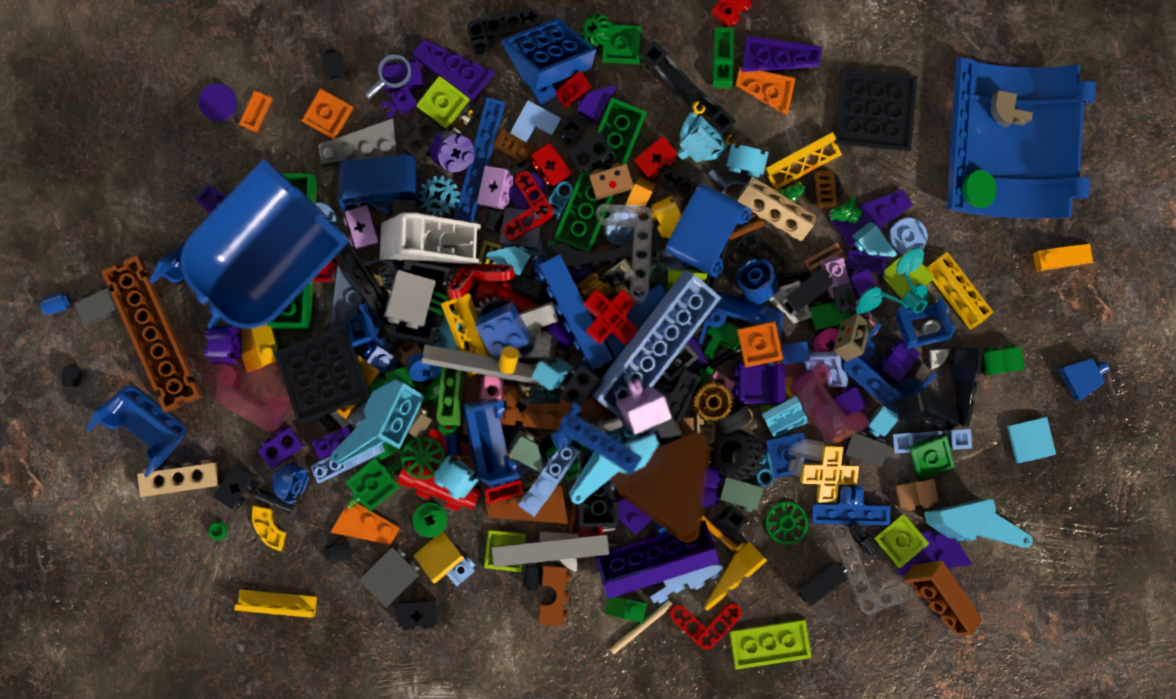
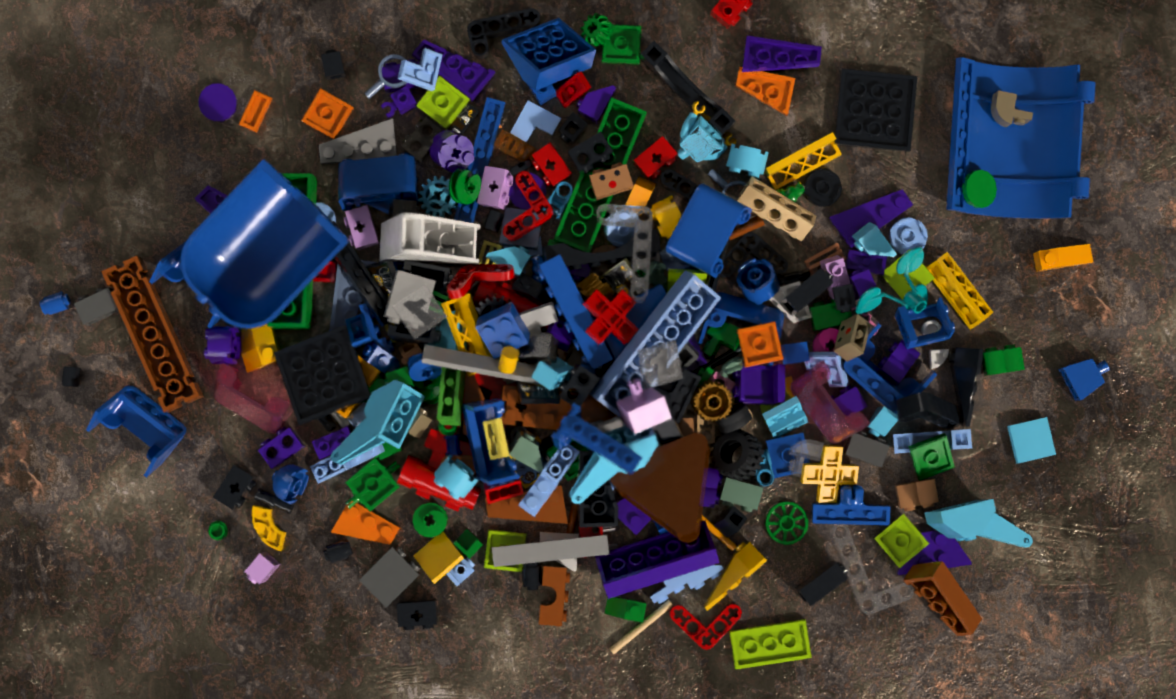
tan brick [137,459,221,497] -> none
yellow fence [235,589,317,618] -> none
green wheel [401,437,445,479] -> none
bright pink brick [478,375,504,401] -> none
green slope [712,27,734,89] -> none
clear orange slope [814,170,837,209] -> none
green animal [829,195,863,225] -> none
black axle [848,521,879,556] -> none
none -> lavender brick [244,552,280,584]
none -> clear tile [392,284,447,339]
none -> light blue tile [398,48,443,91]
none -> green piece [449,168,481,205]
none -> green panel [453,529,484,559]
none -> light yellow tile [483,418,509,460]
none -> clear tile [637,340,683,389]
none -> sand green piece [720,357,744,378]

